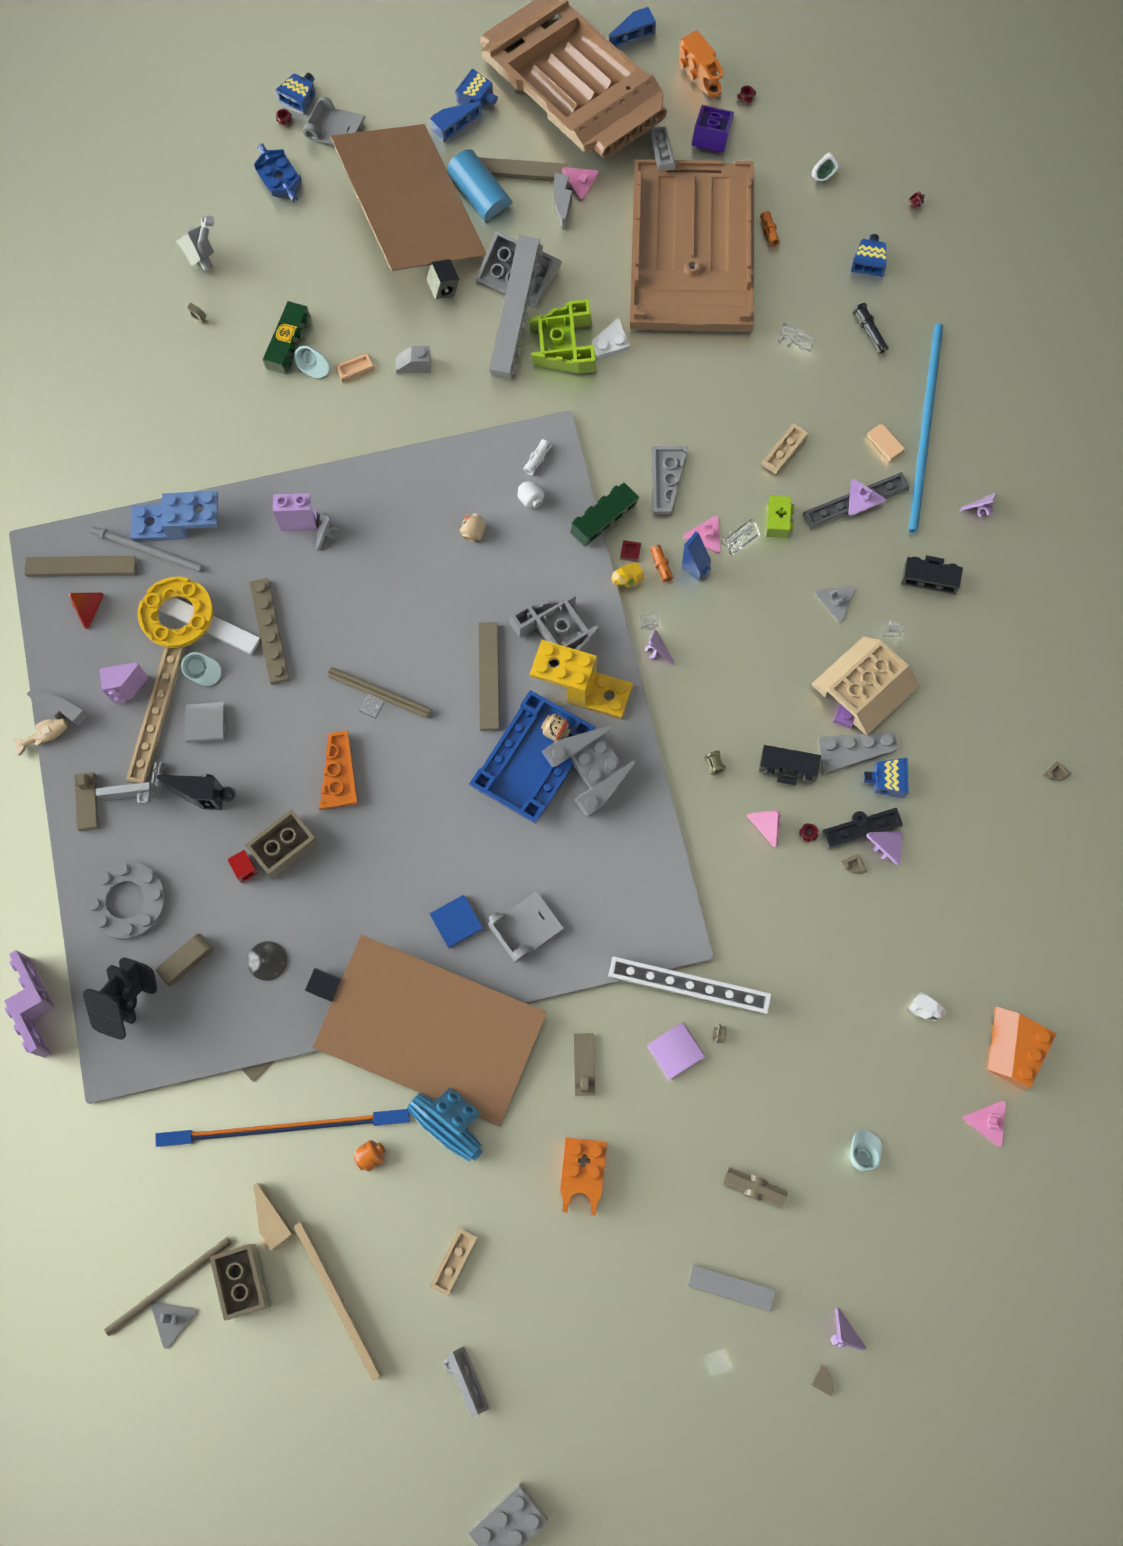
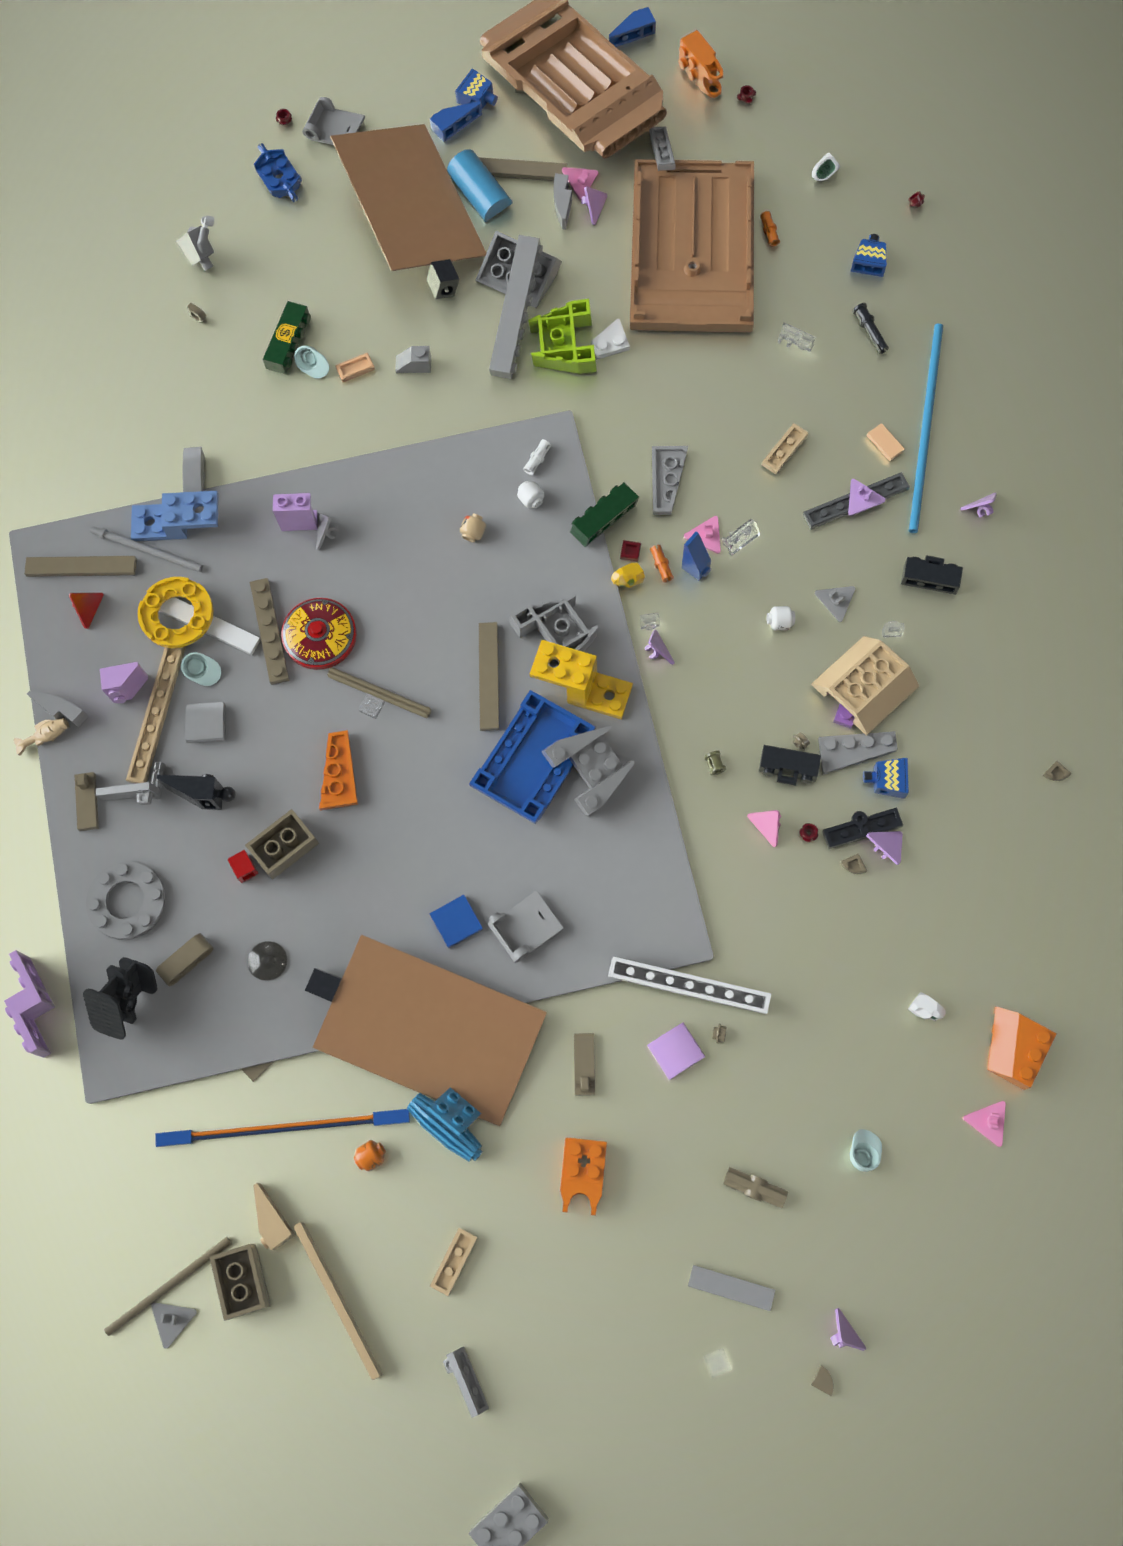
blue torso [276,72,316,115] -> none
tan head [541,714,570,742] -> none
dark purple slope [691,105,734,153] -> none
lime brick [766,495,794,538] -> none
none -> light grey slope [183,447,205,492]
none -> dish [281,598,357,670]
none -> lavender piece [581,186,607,225]
none -> white head [767,606,795,631]
none -> dark tan plate [793,732,810,750]

